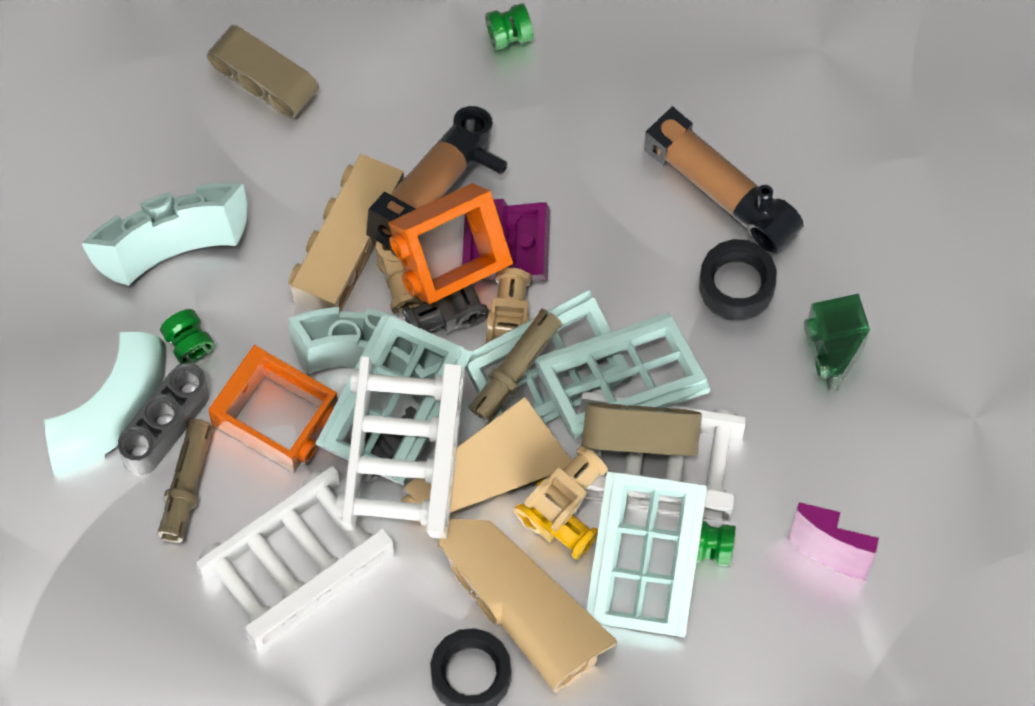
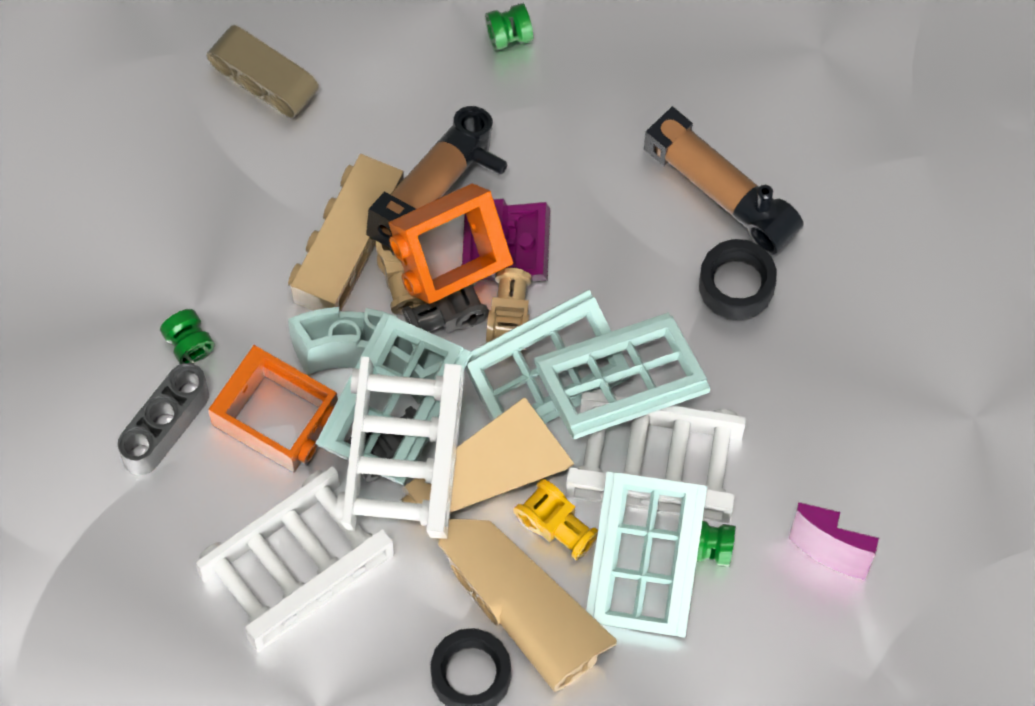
light aqua brick [44,331,166,476] -> none
light aqua brick [82,183,248,286] -> none
dark tan pin [157,419,214,543] -> none
dark tan pin [468,308,563,423] -> none
tan connector [524,445,608,532] -> none
dark tan beam [581,403,702,456] -> none
clear green slope [804,293,870,392] -> none

